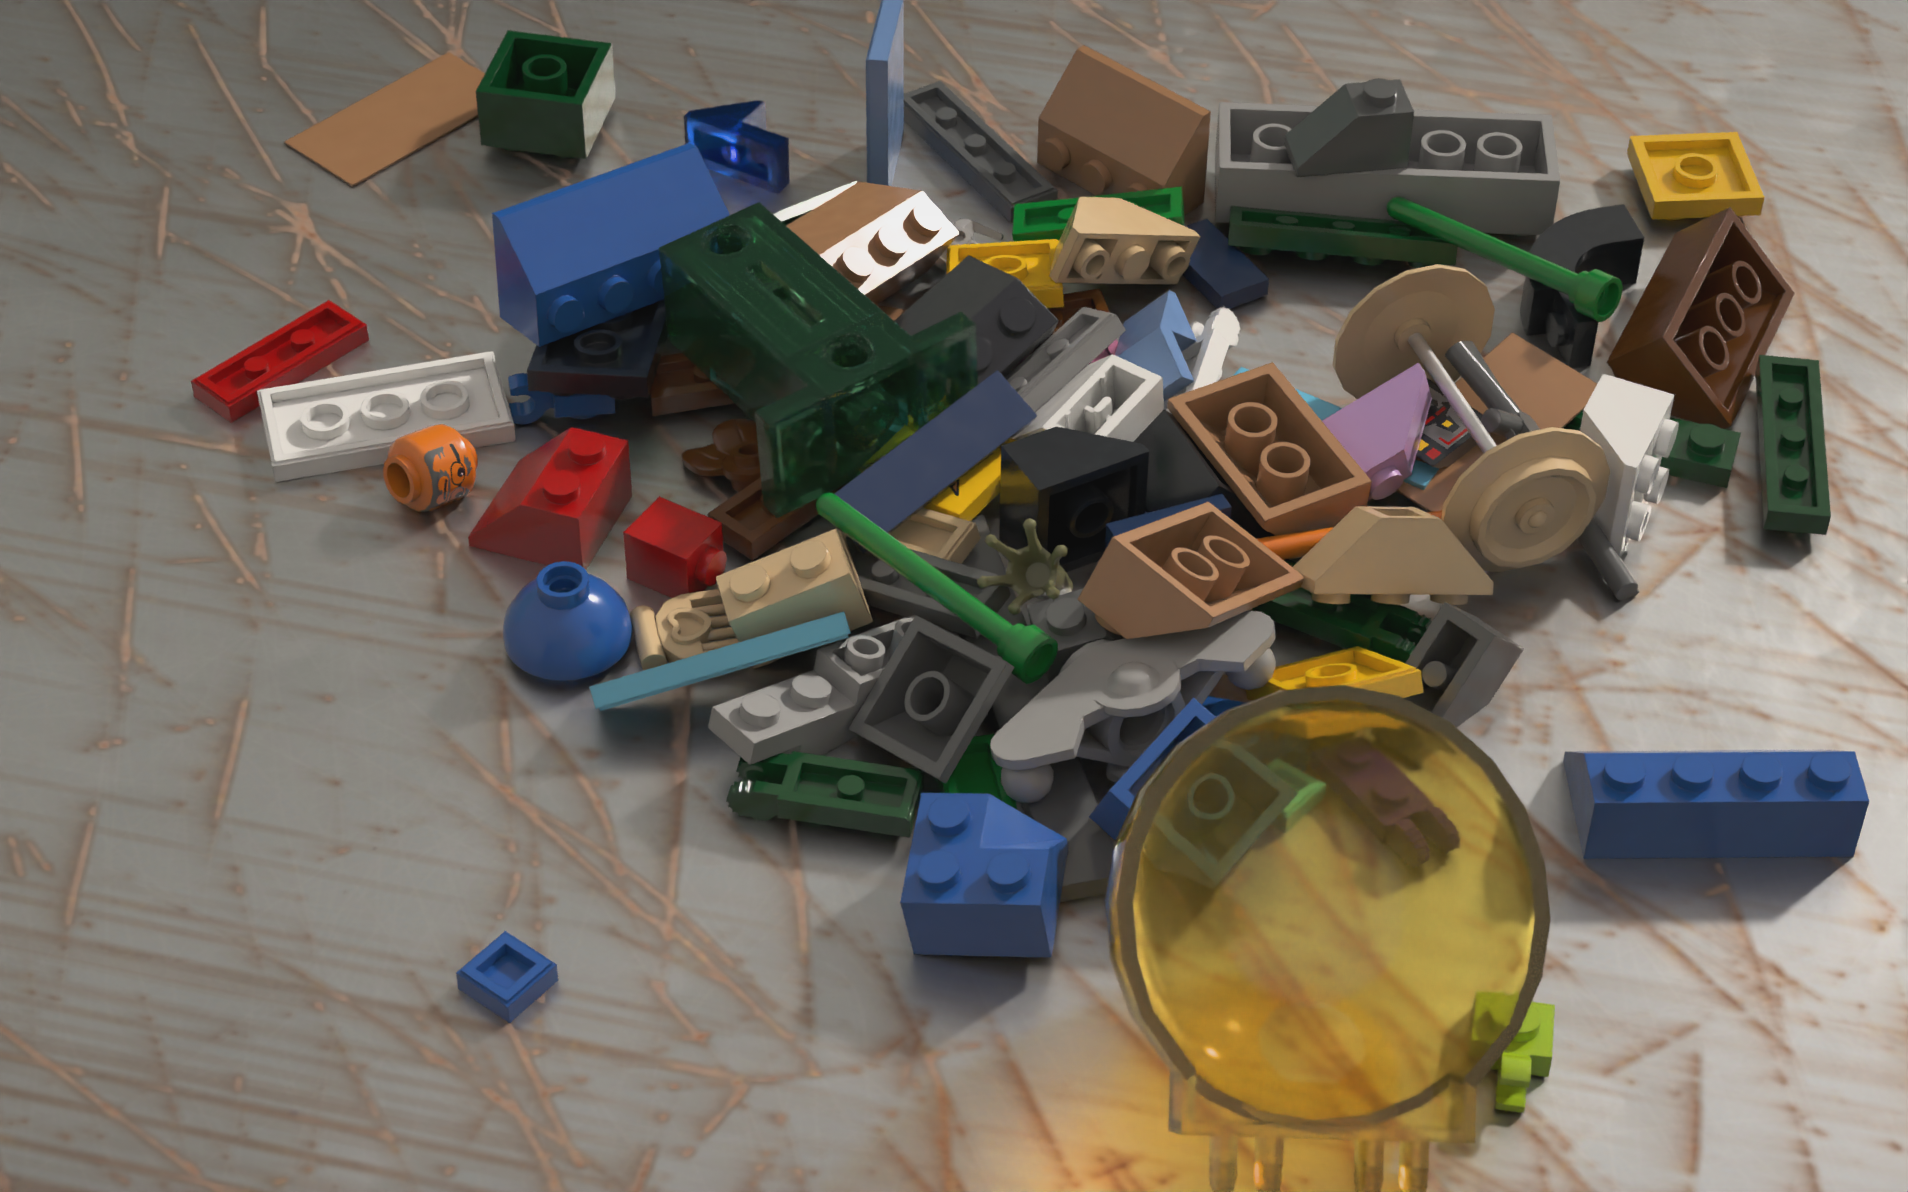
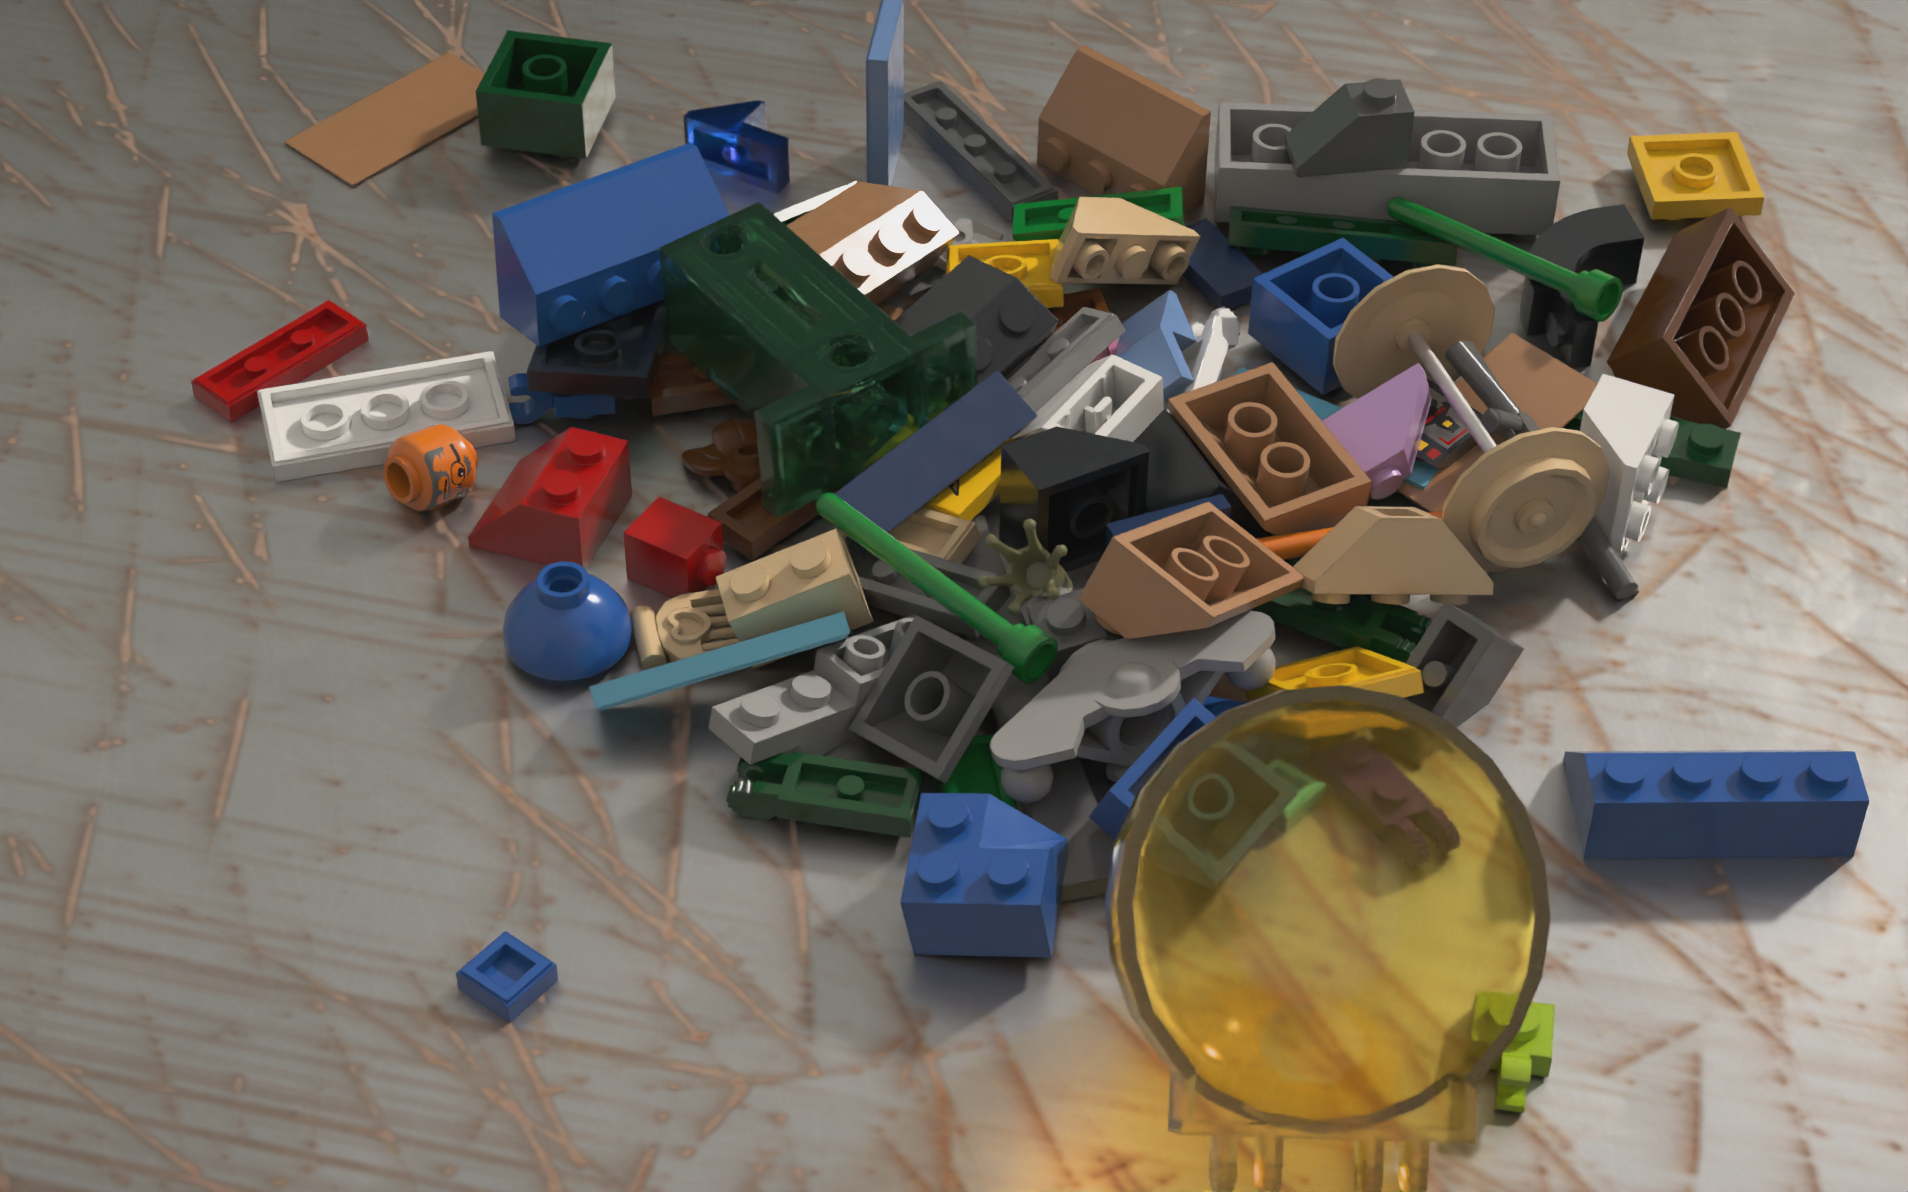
dark green plate [1755,355,1831,535] -> none
none -> blue slope [1248,238,1393,395]

